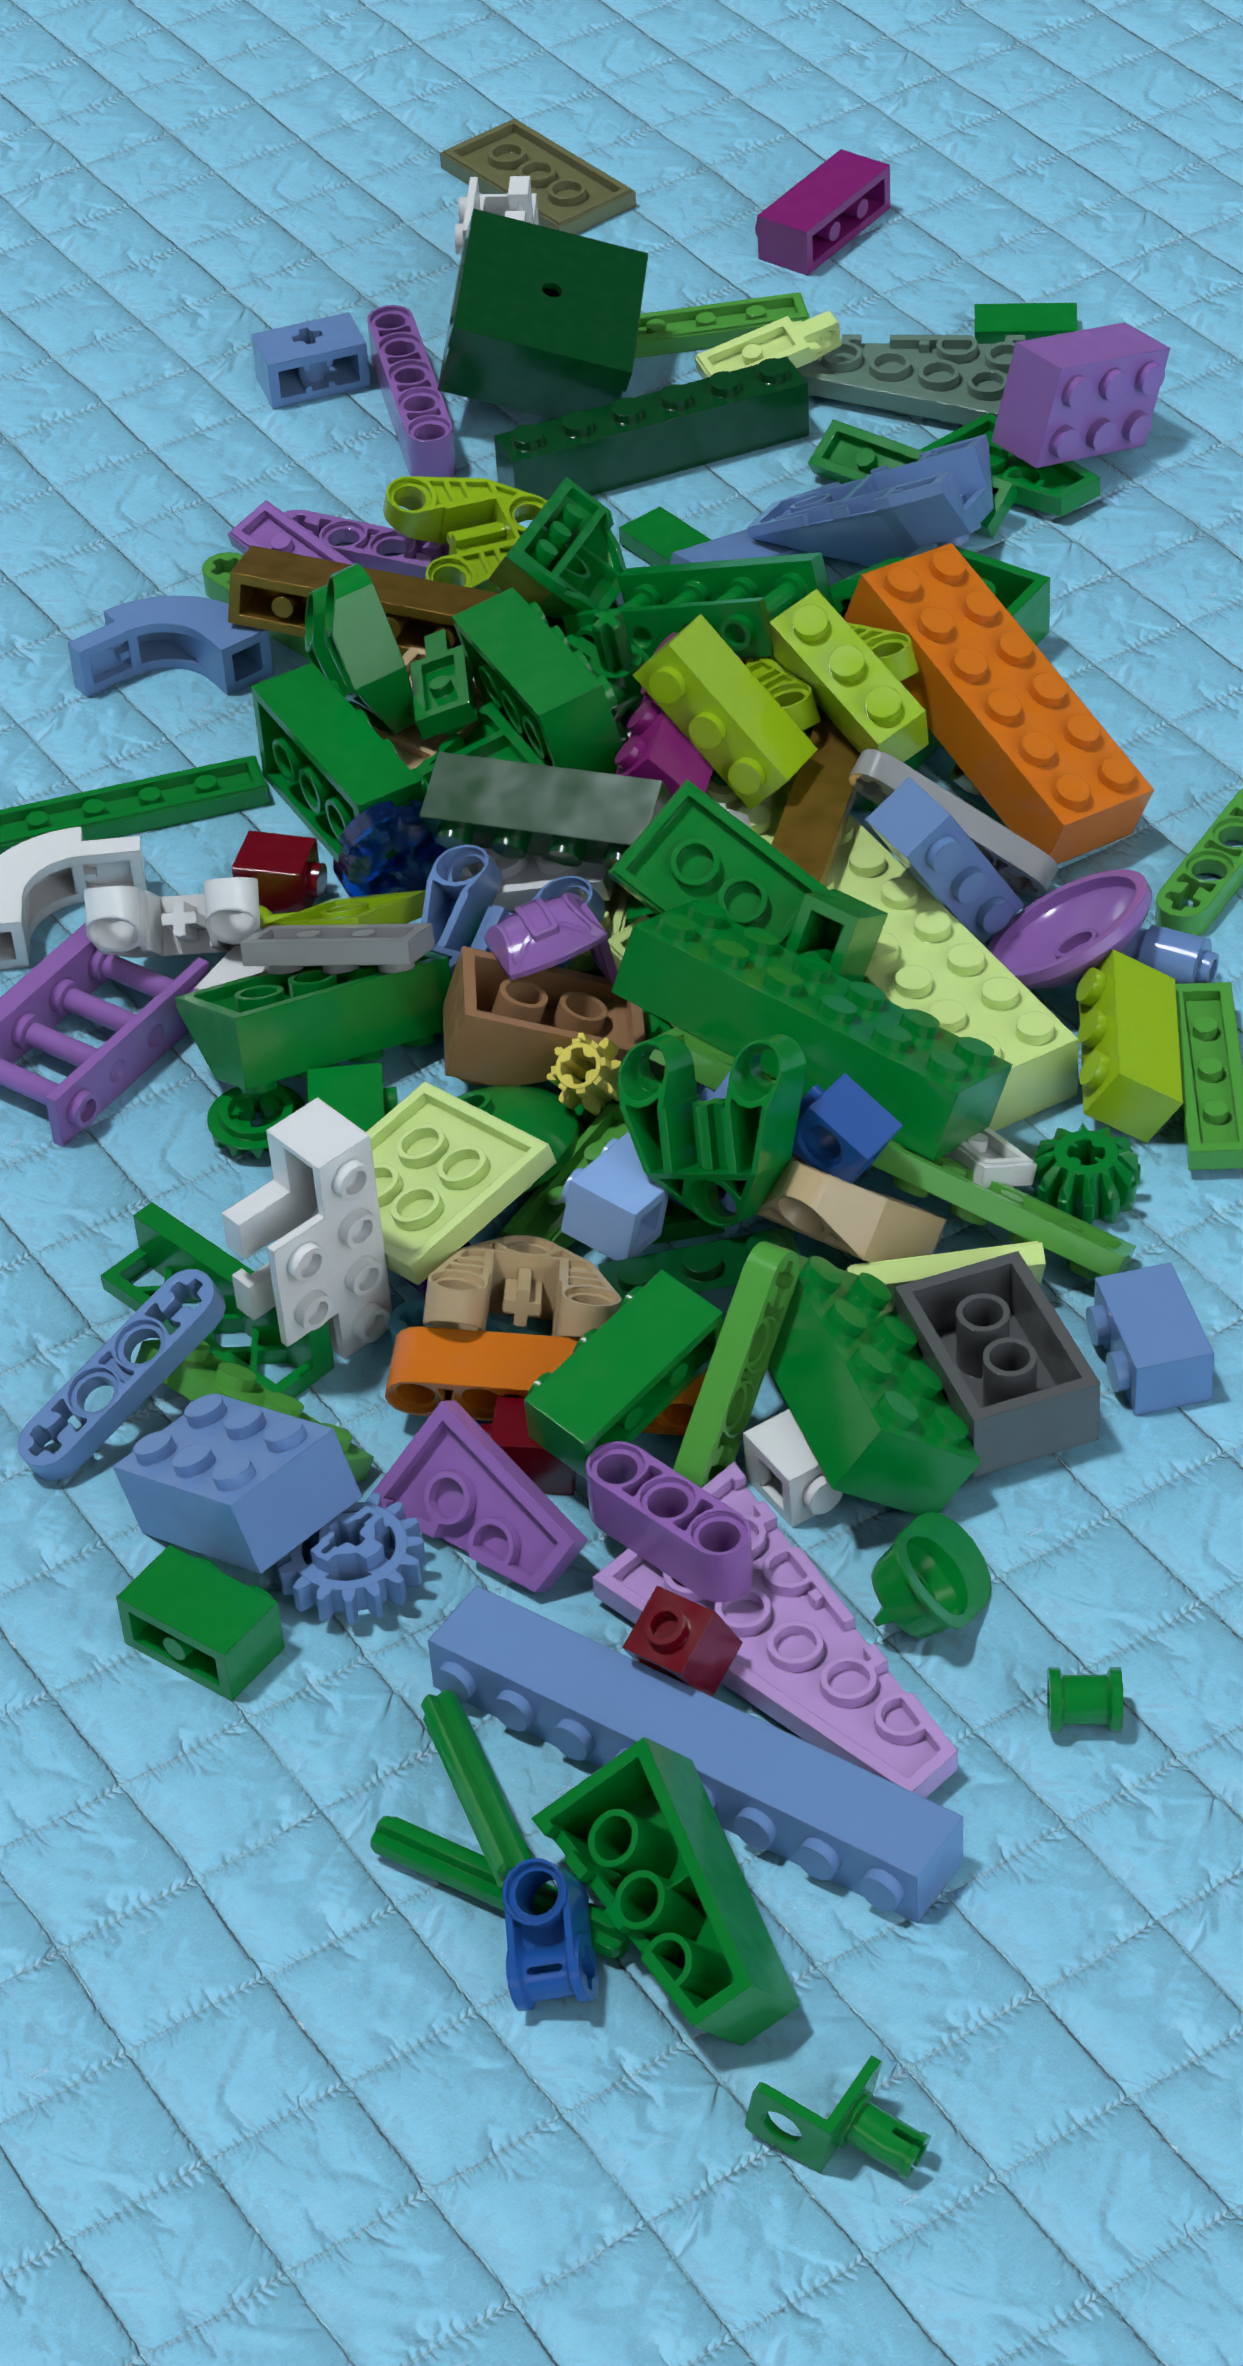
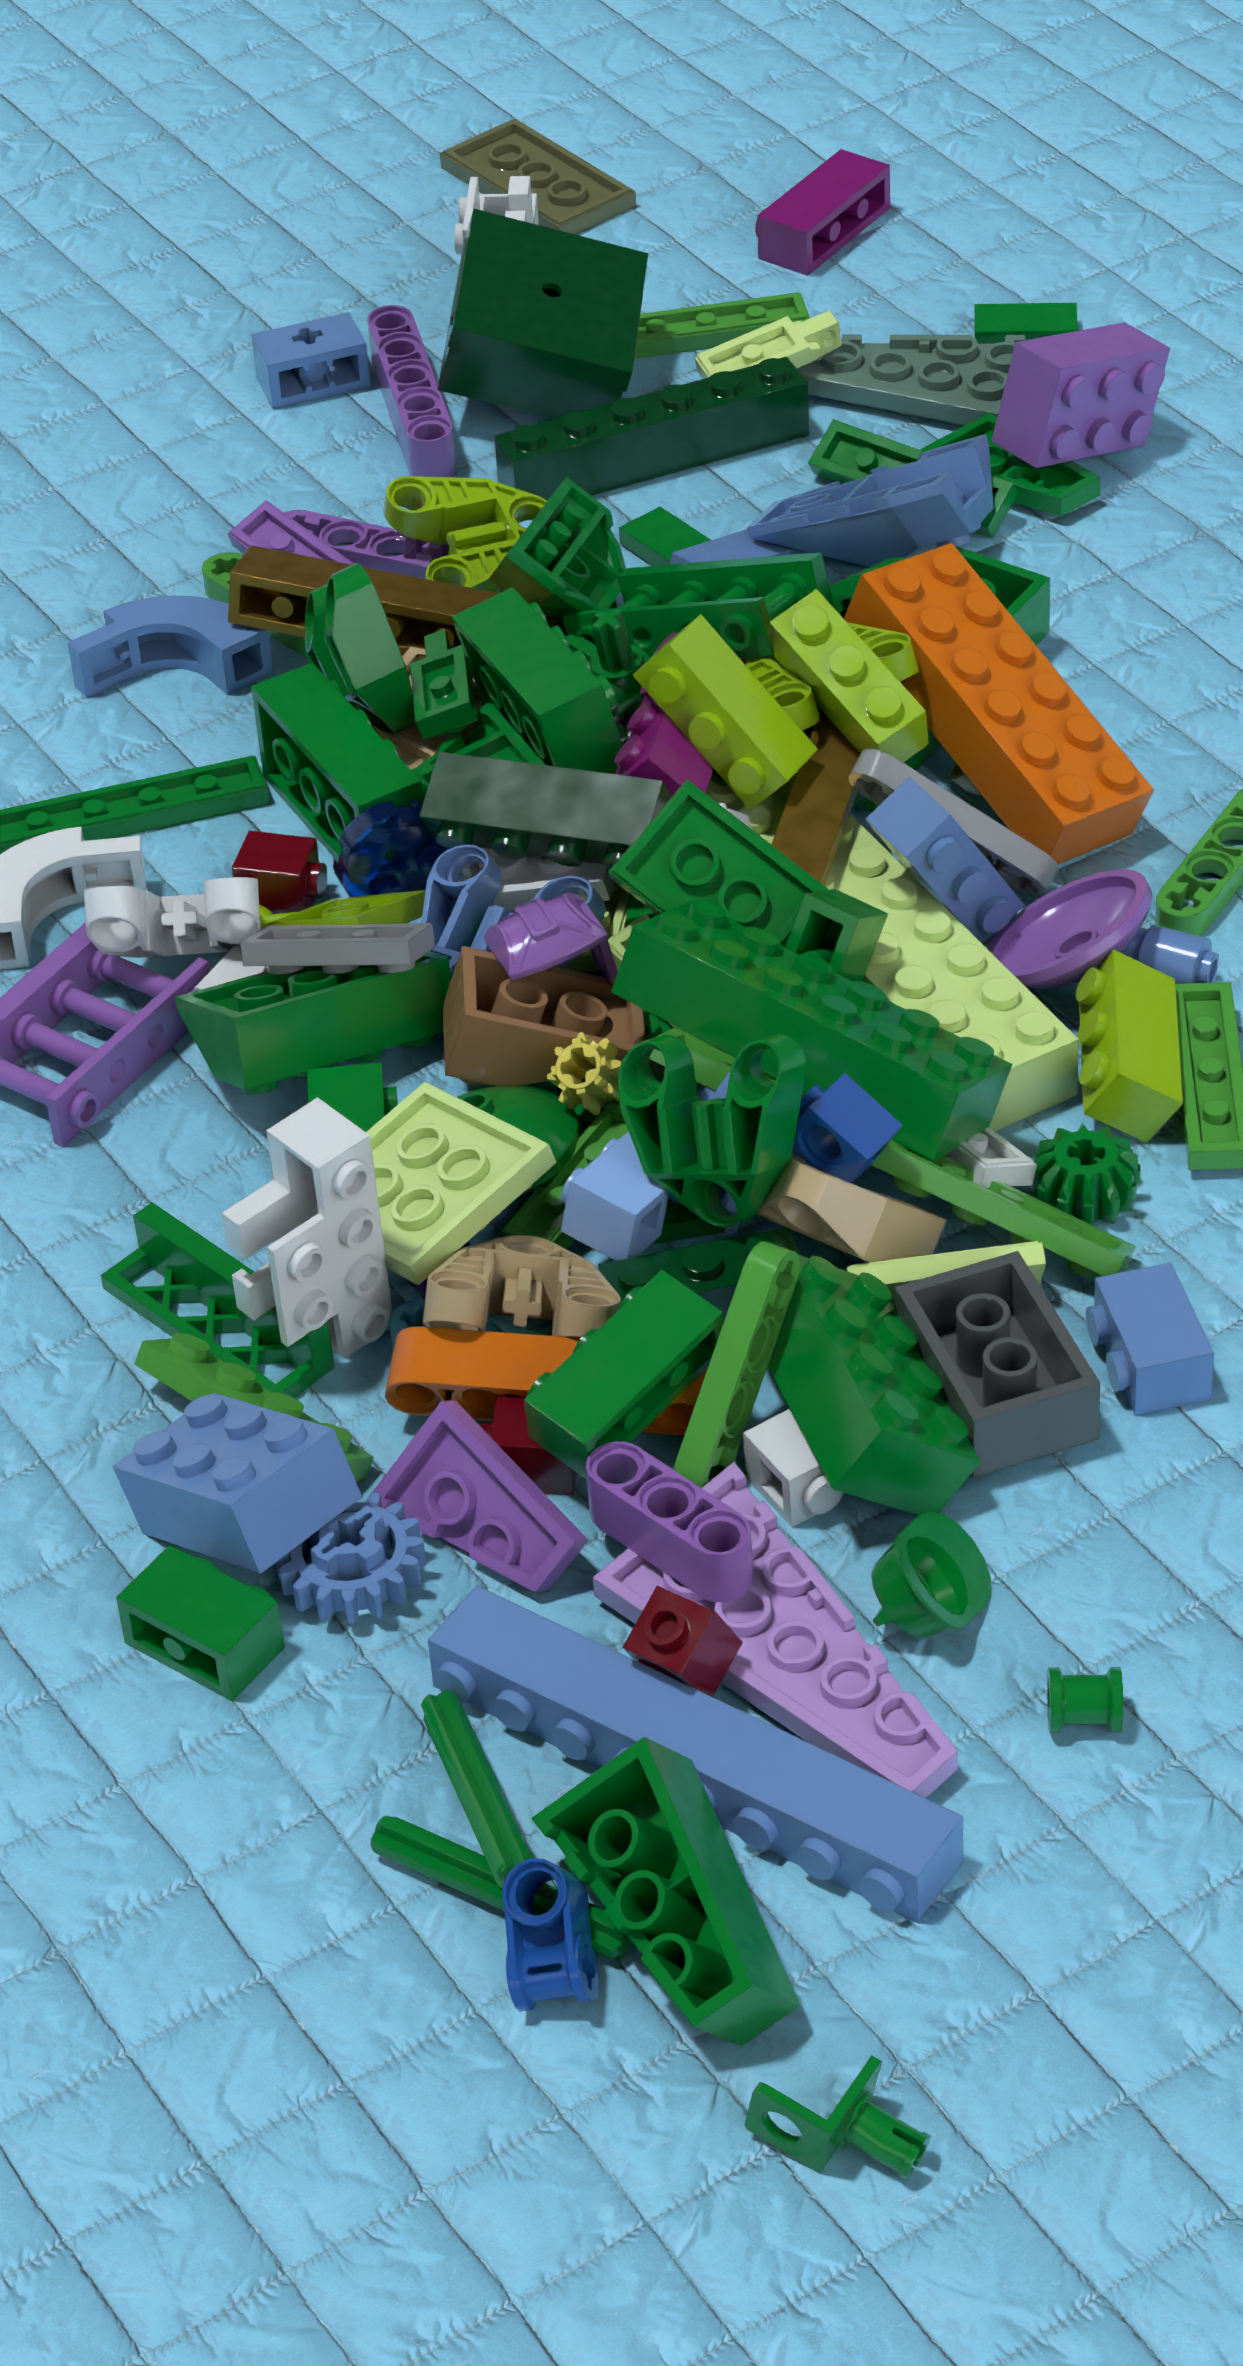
medium blue beam [18,1269,226,1481] -> none
green gear [207,1084,305,1160] -> none

